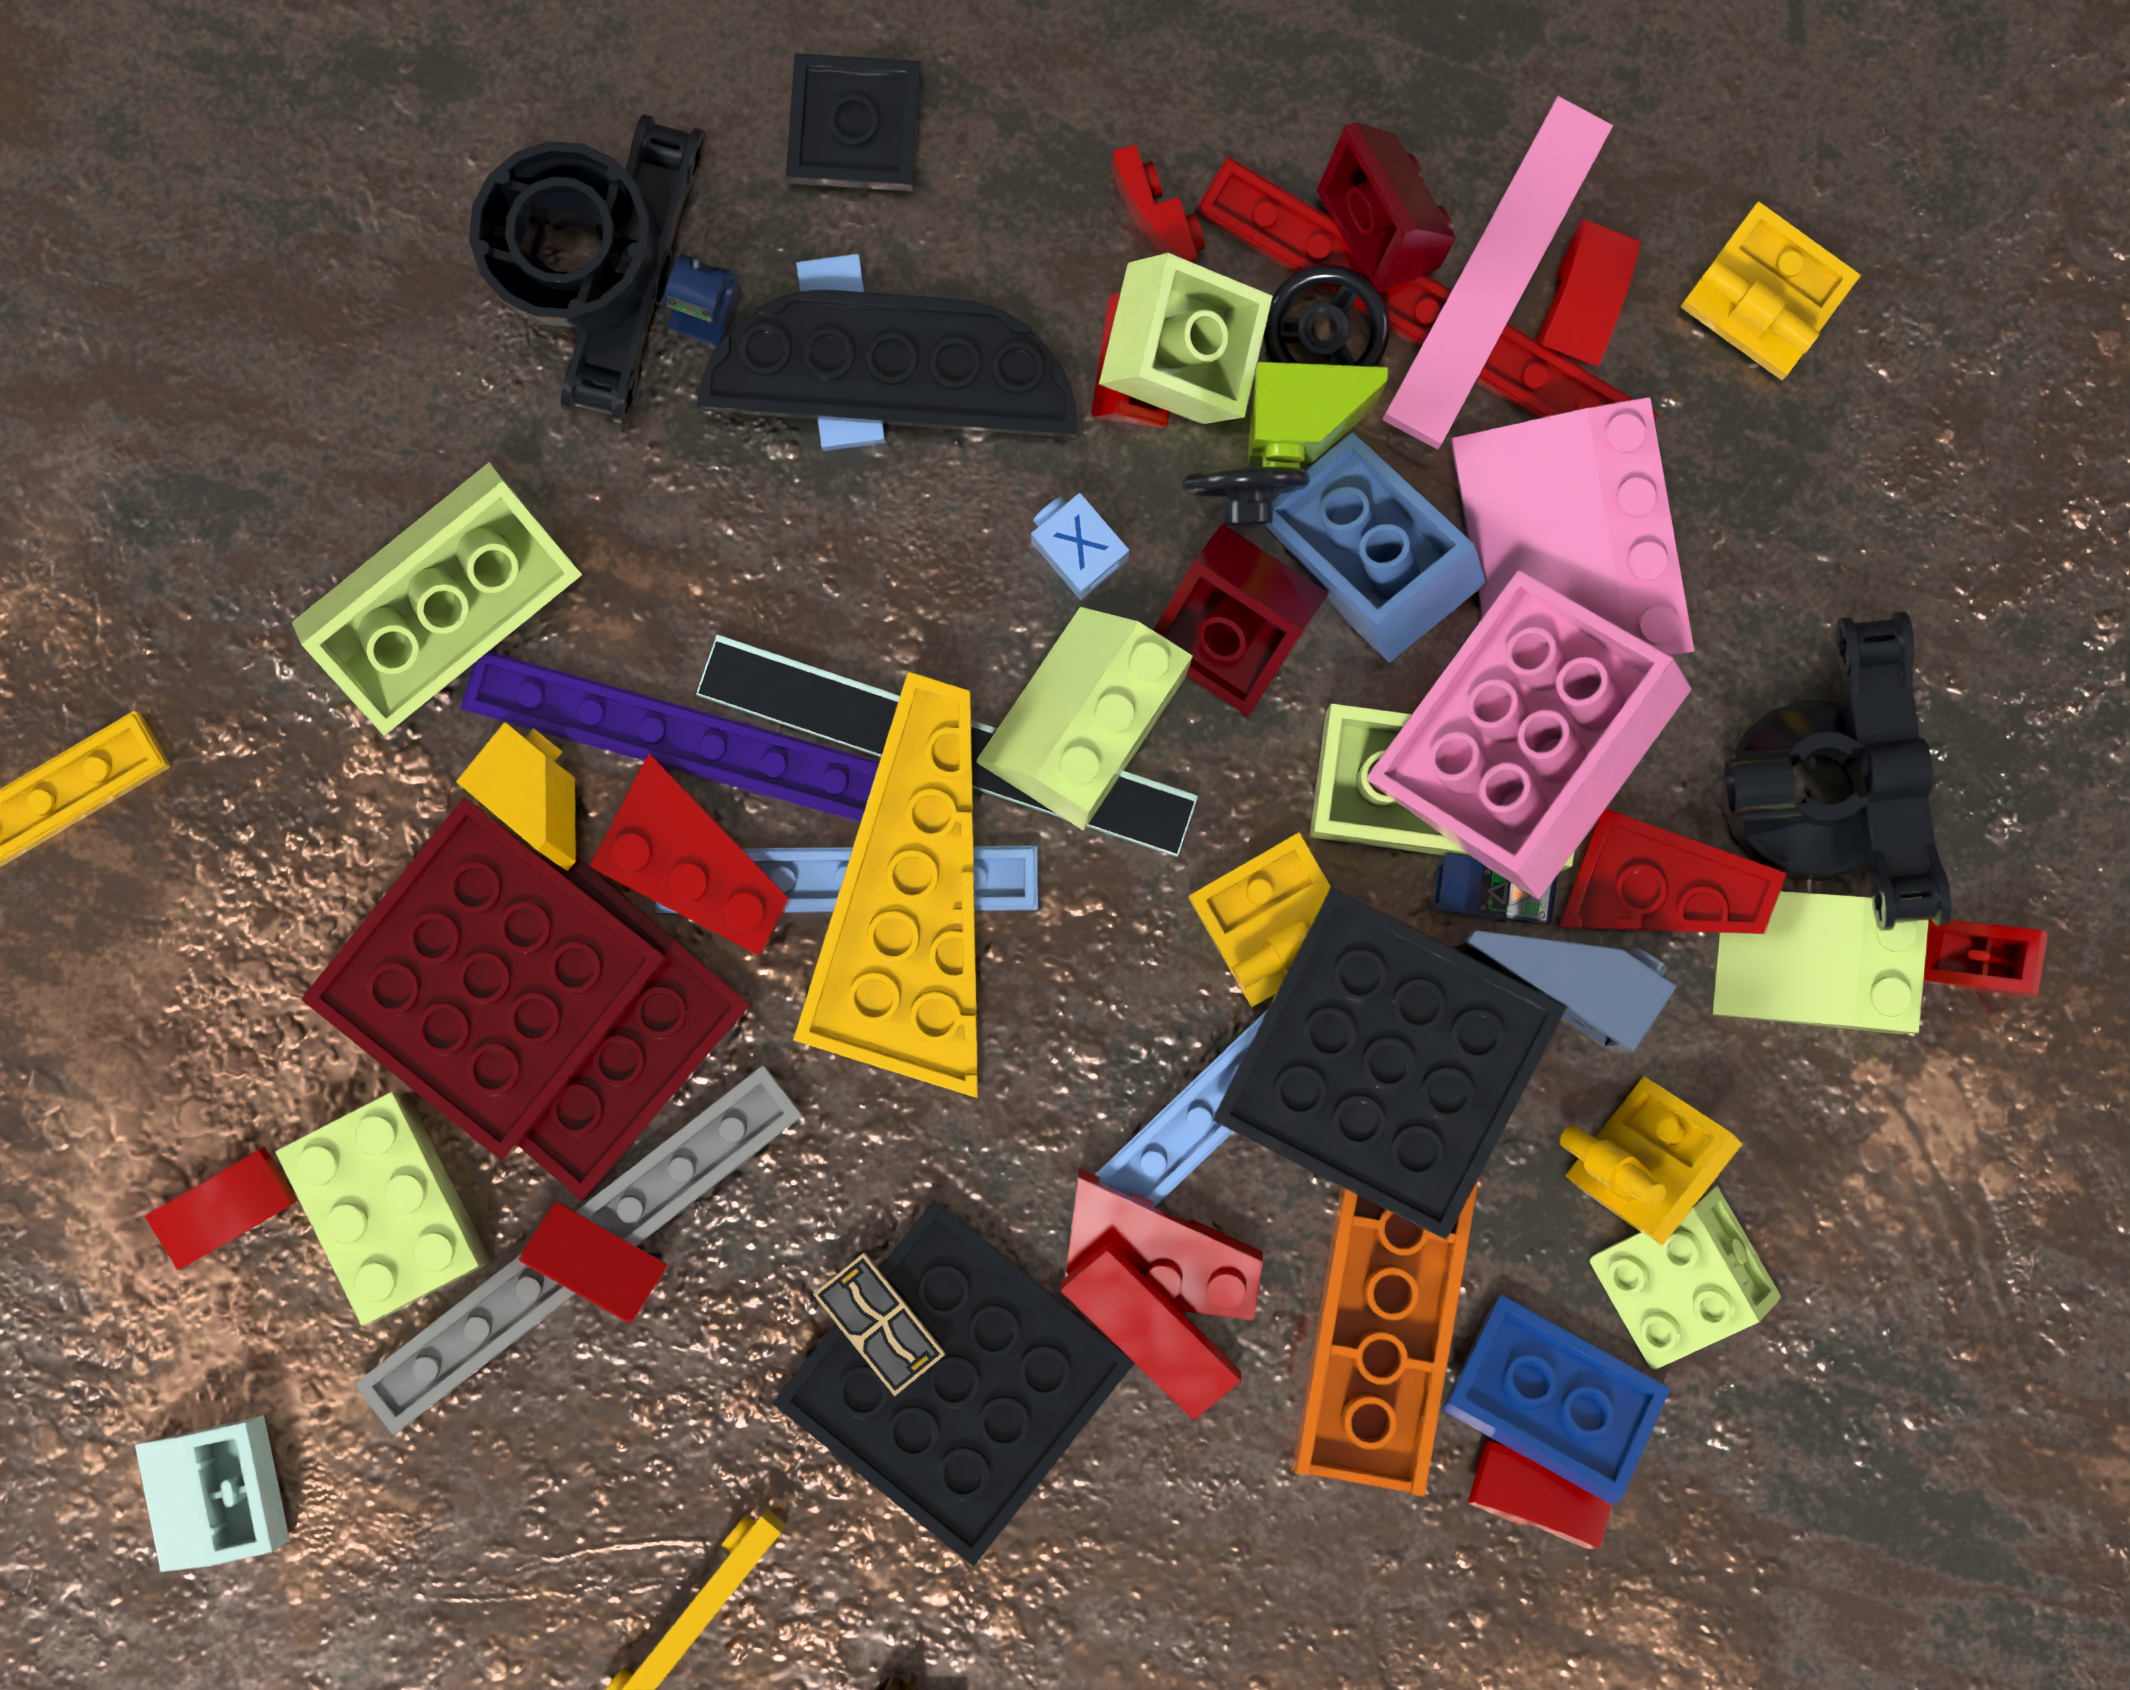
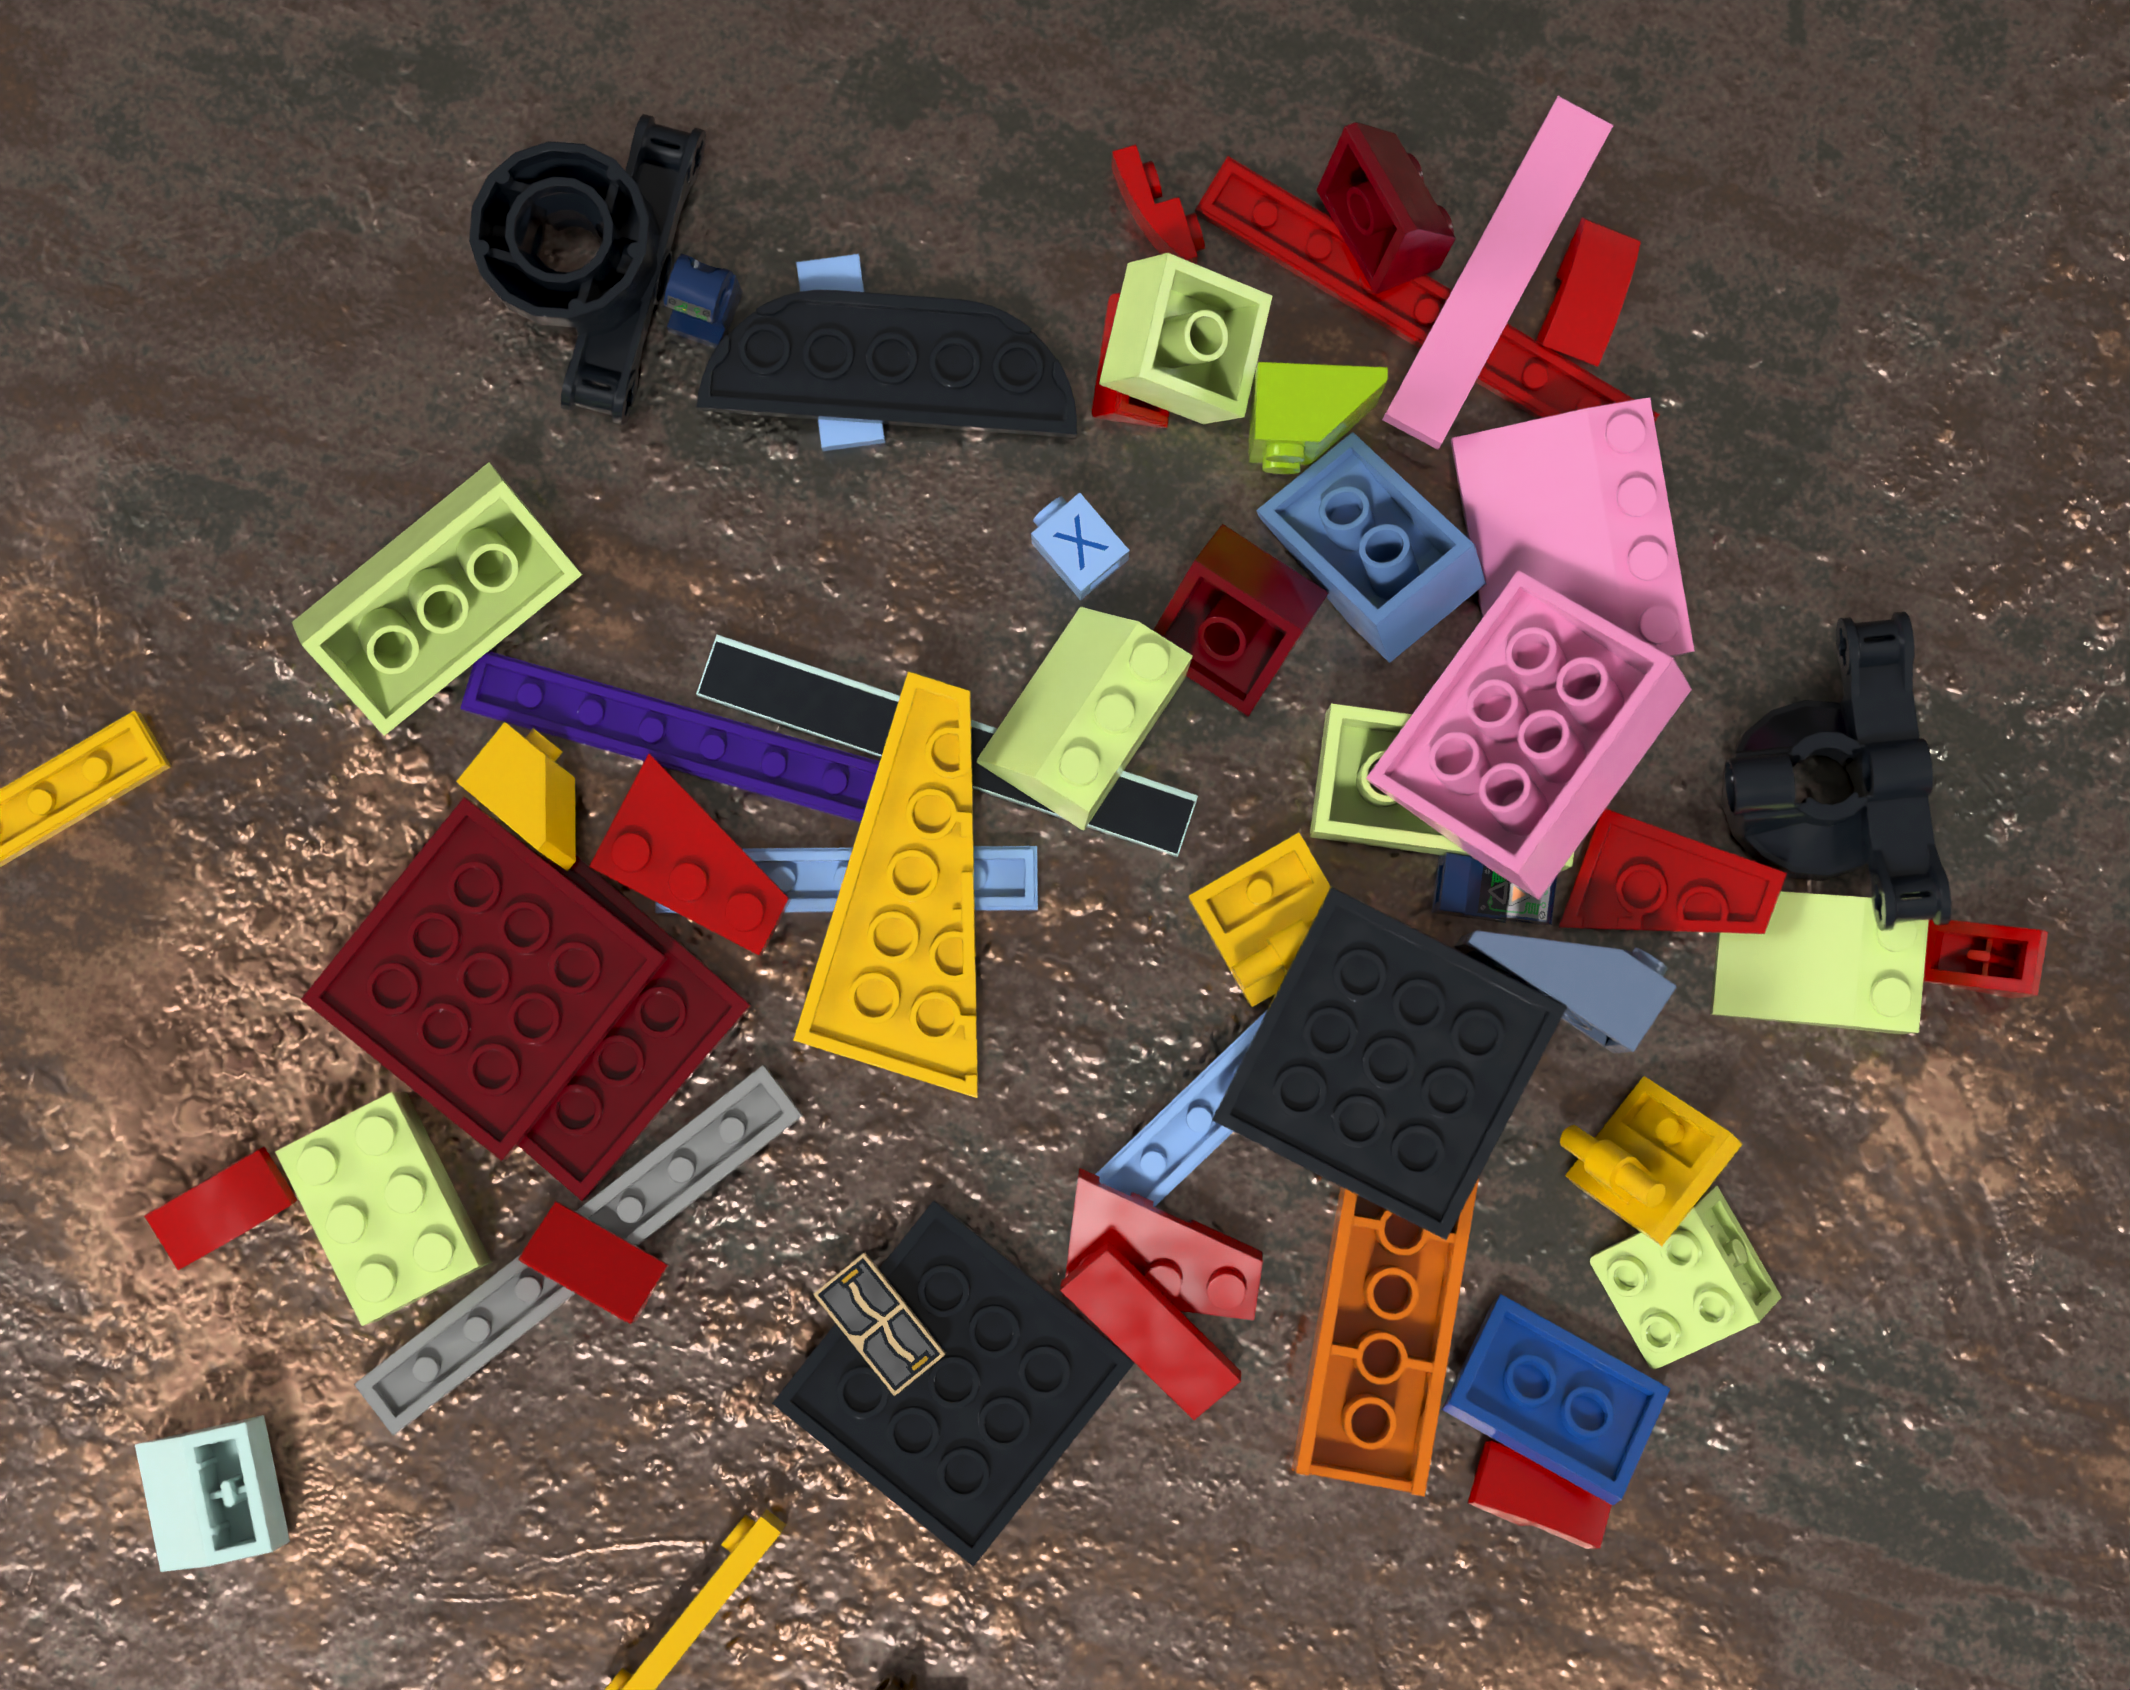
black plate [786,53,921,191] -> none
black piece [1182,467,1310,526] -> none
black piece [1264,264,1390,367] -> none
yellow plate [1680,201,1861,380] -> none

